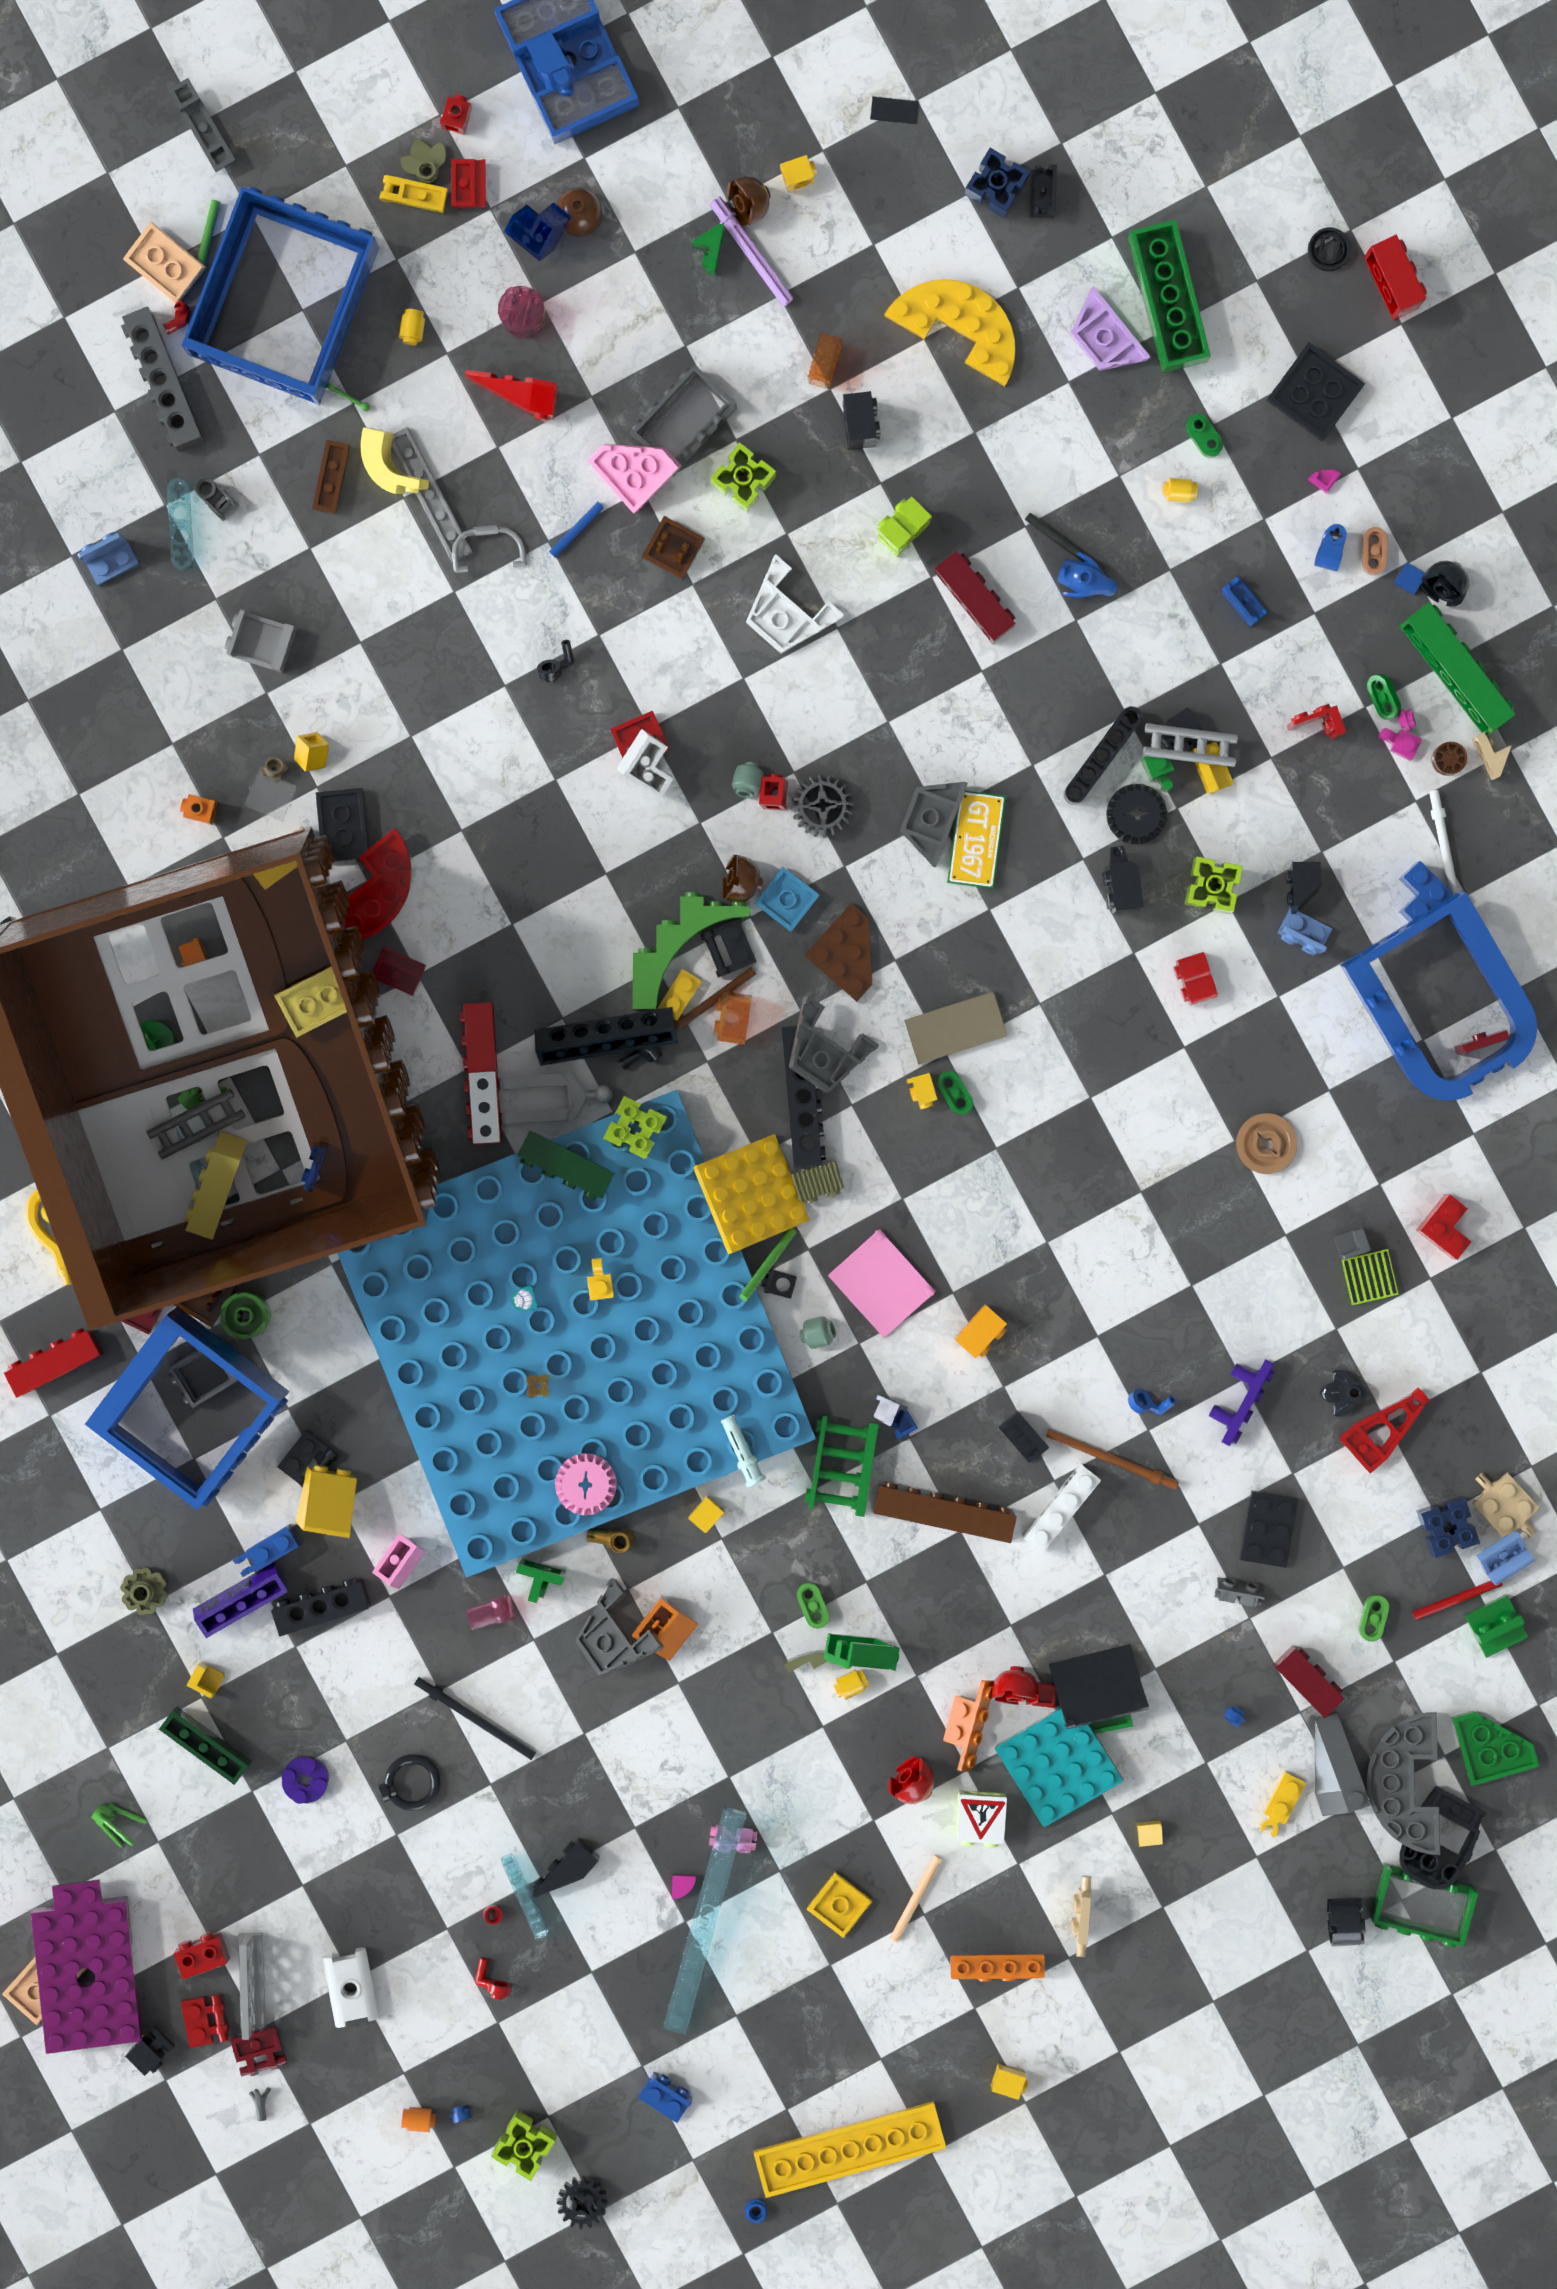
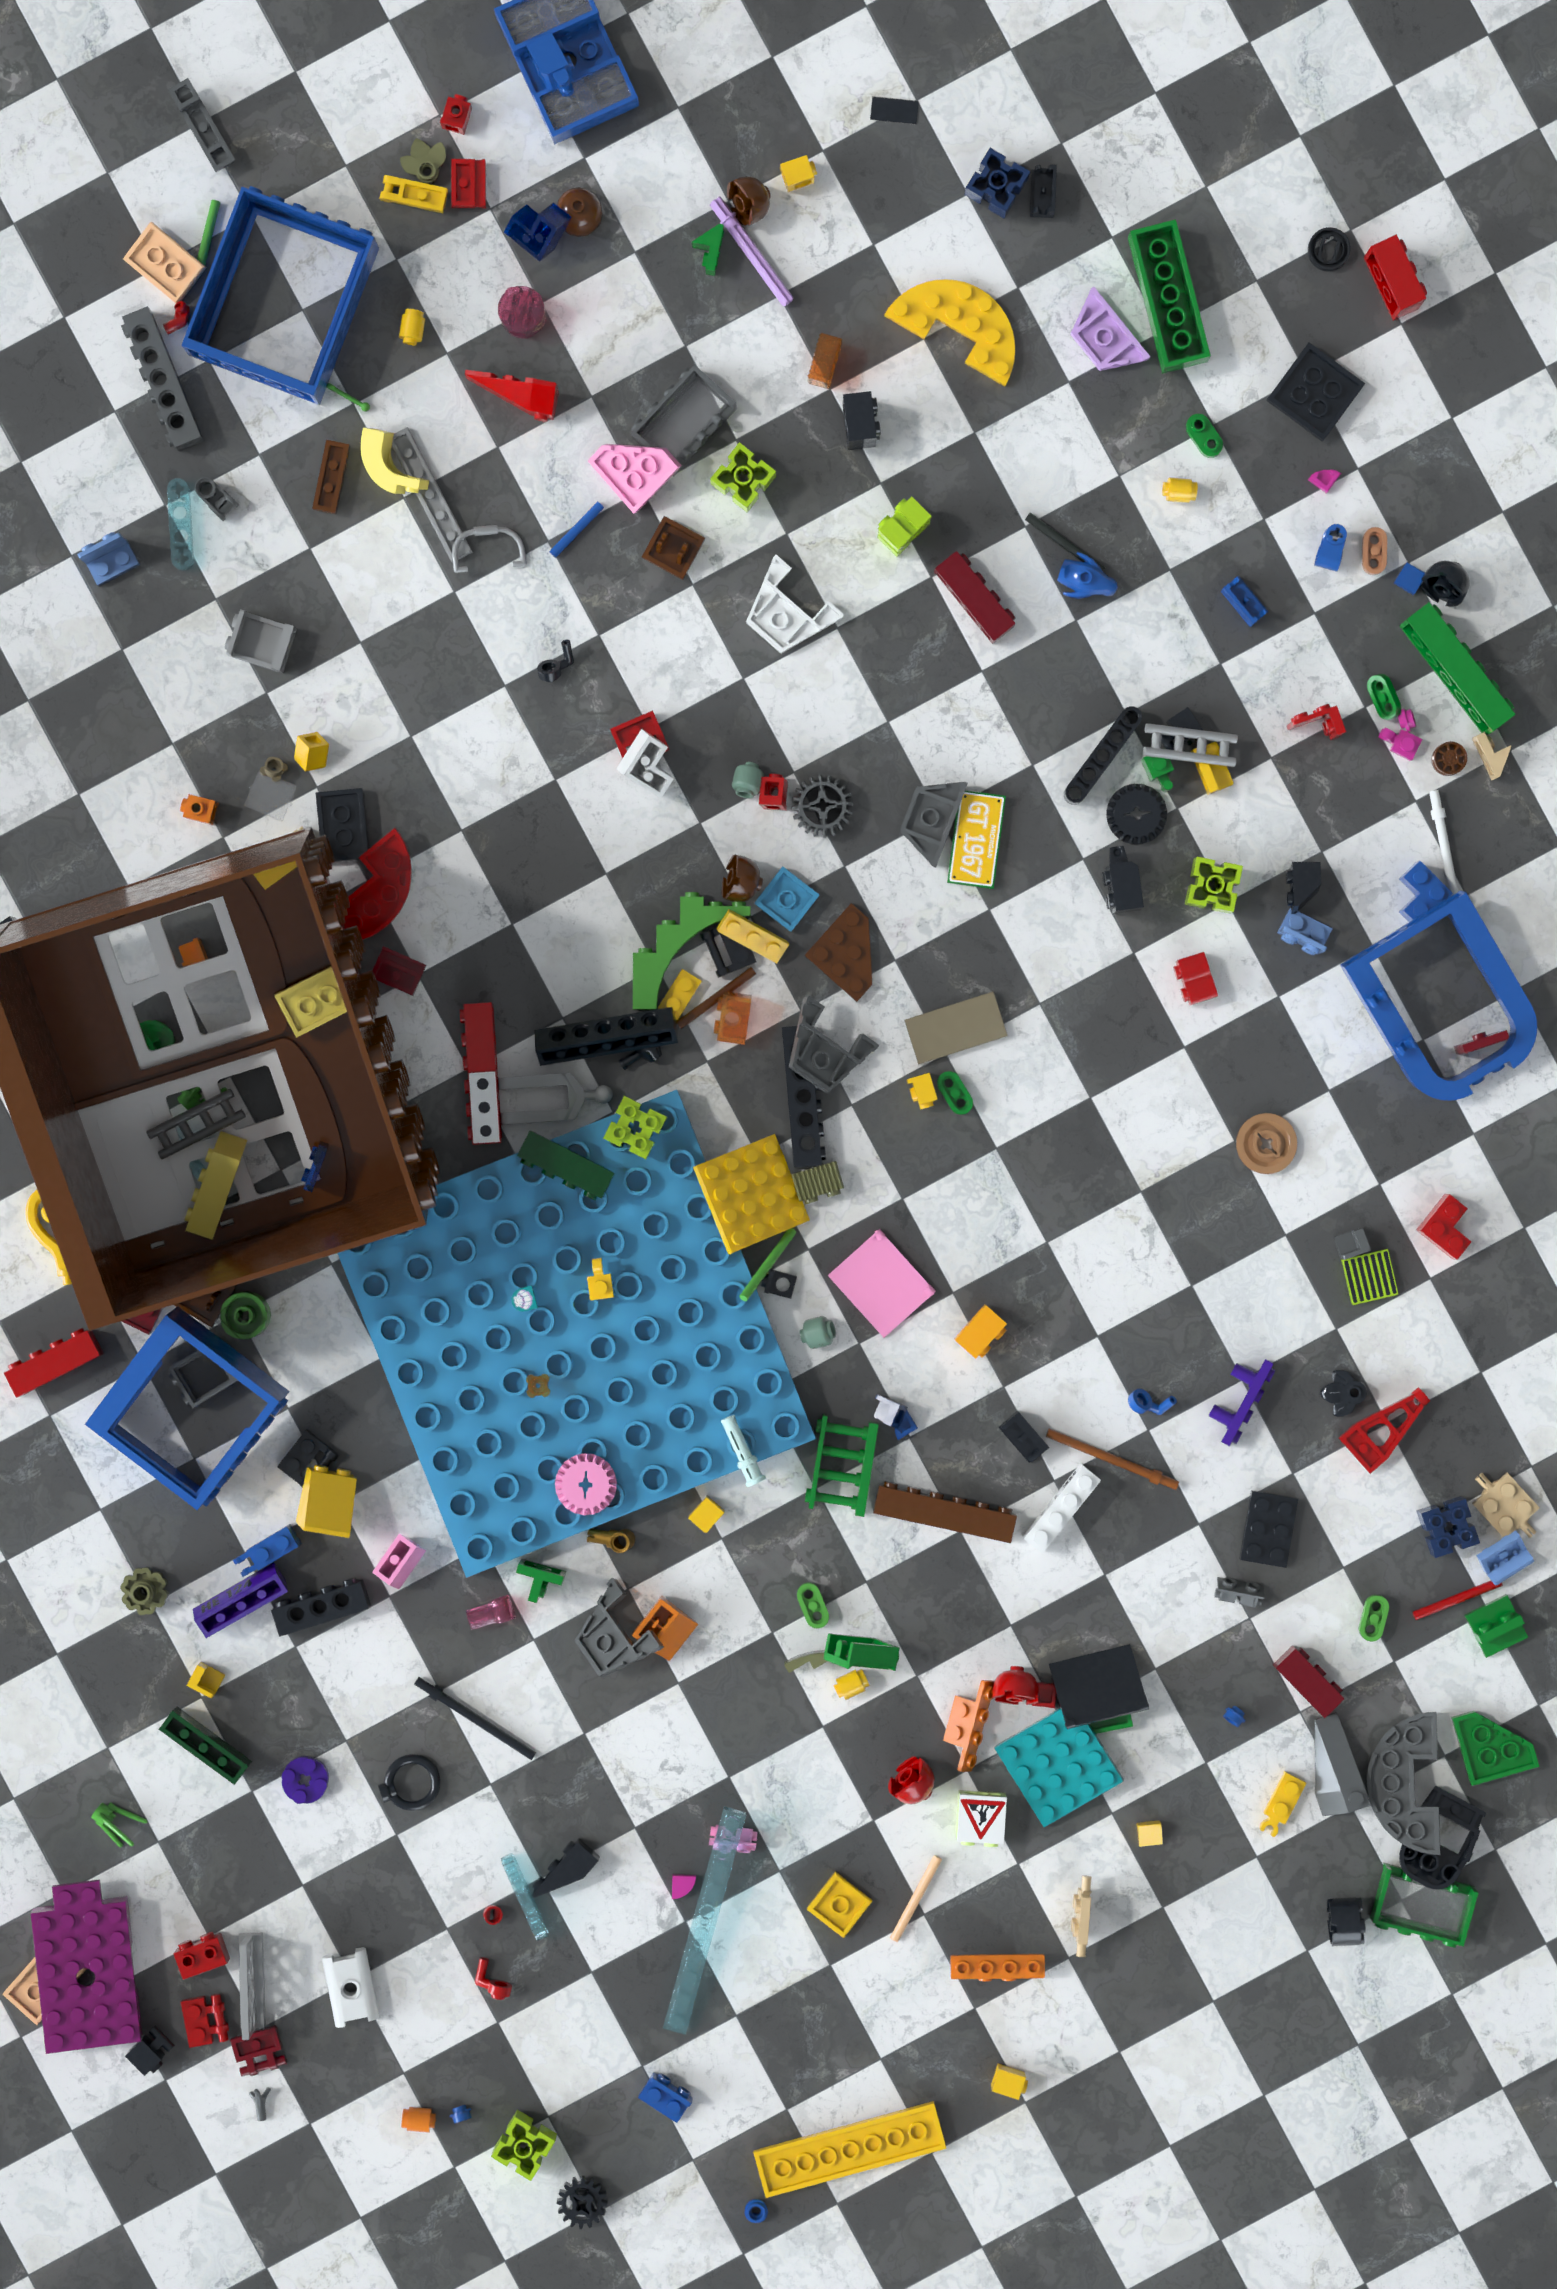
none -> yellow plate [717,909,789,964]

